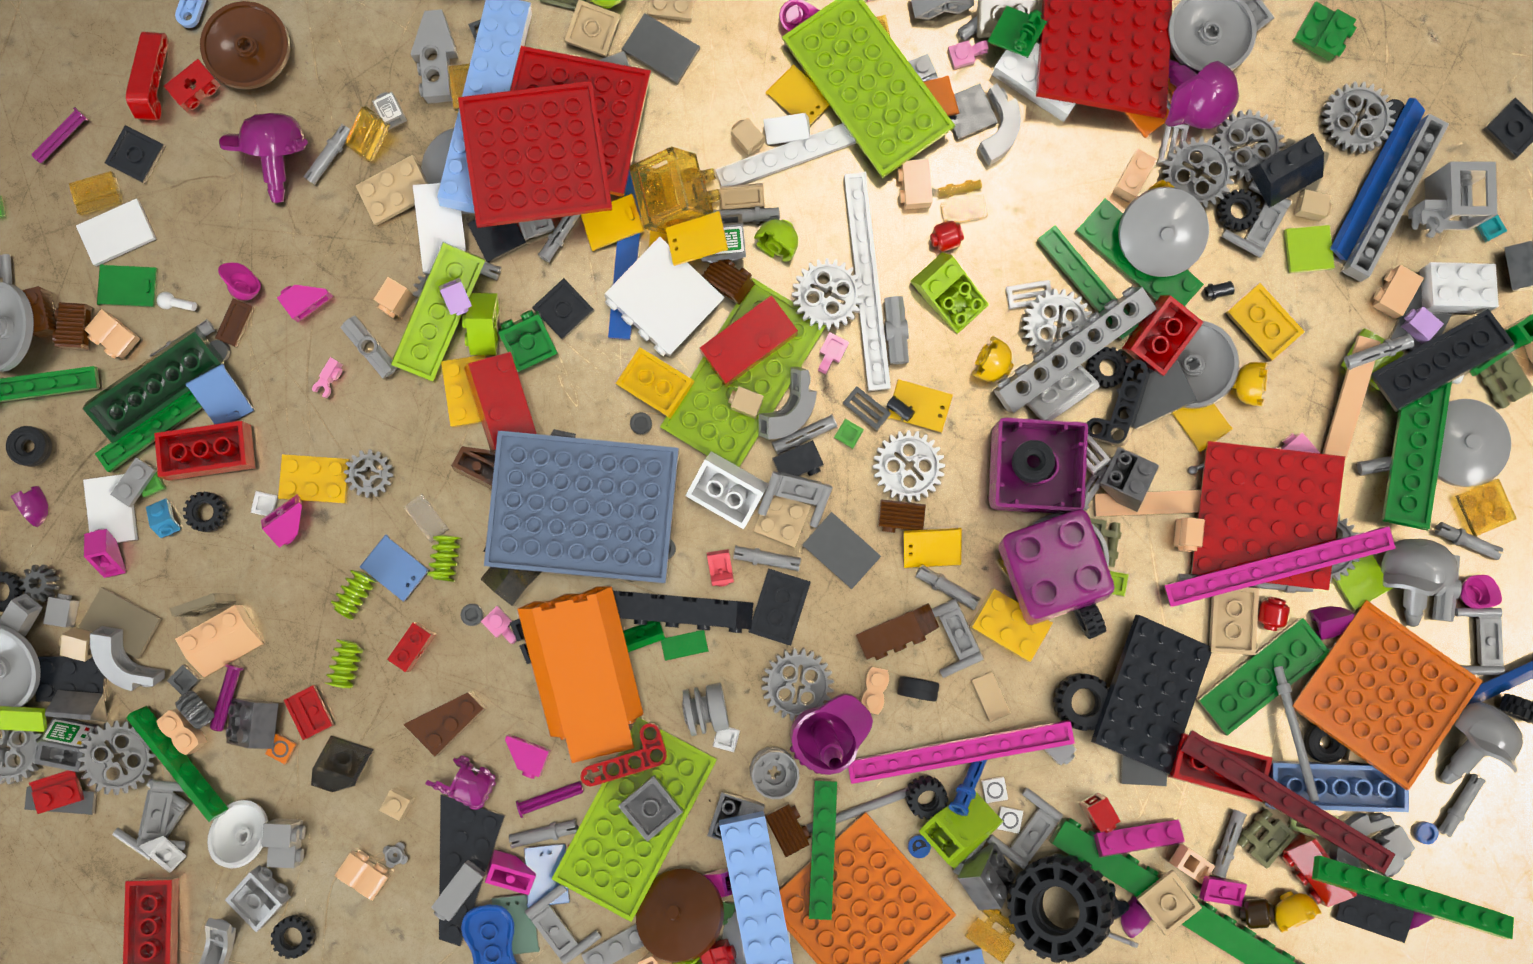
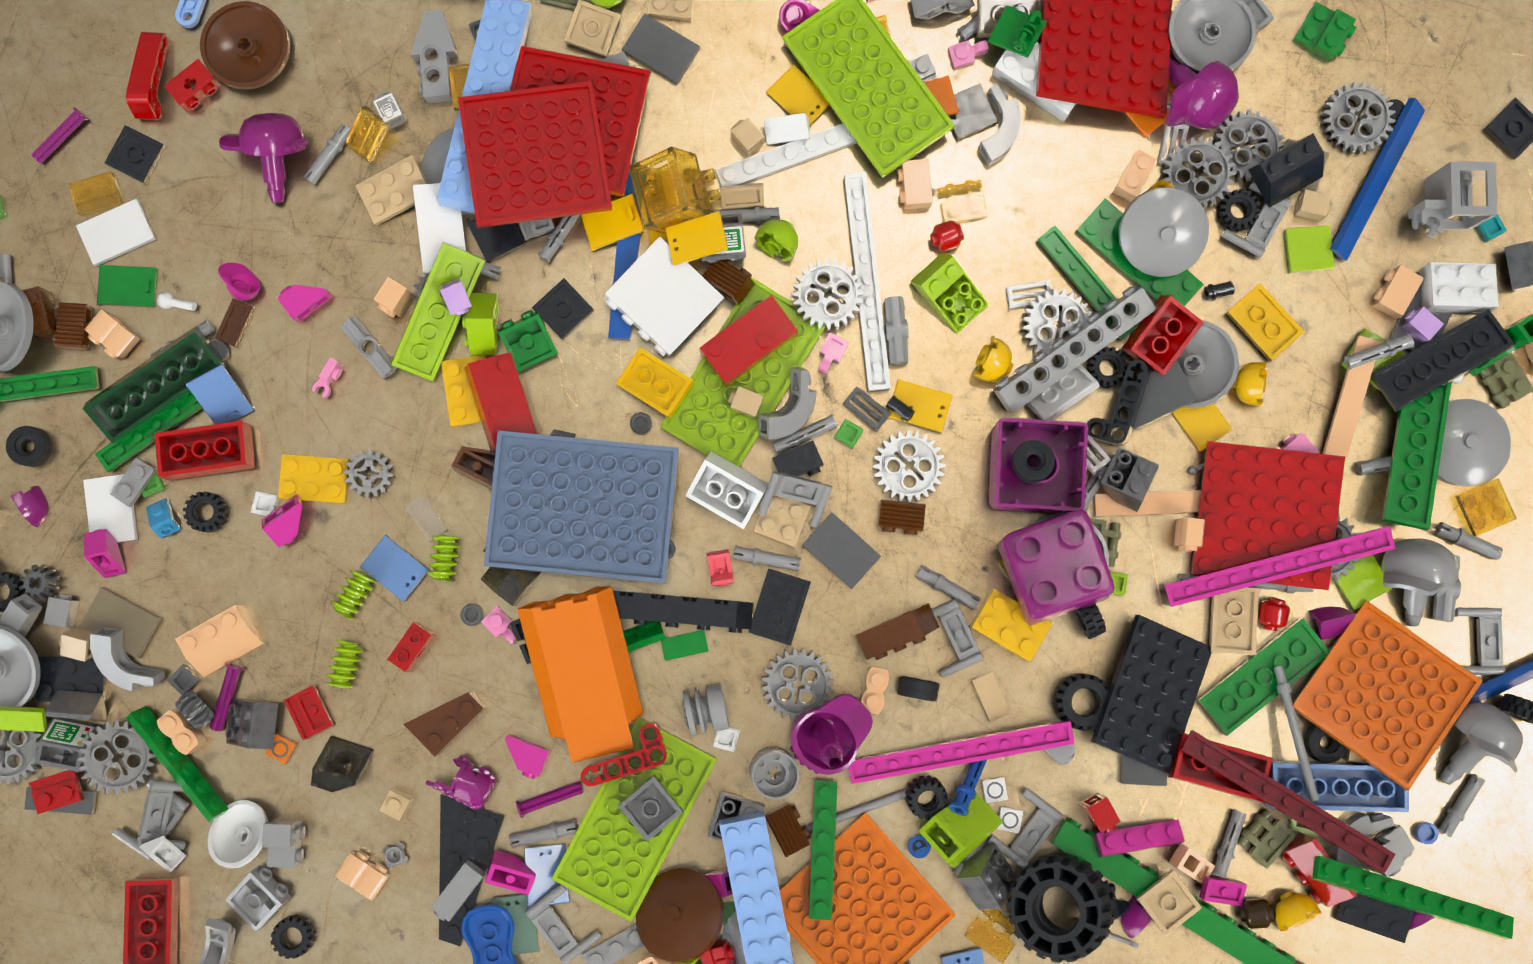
dark tan tile [170,593,237,617] -> none
yellow container [903,528,962,568] -> none
light grey brick [1341,114,1449,282] -> none
dark pink cap [1460,575,1502,609] -> none

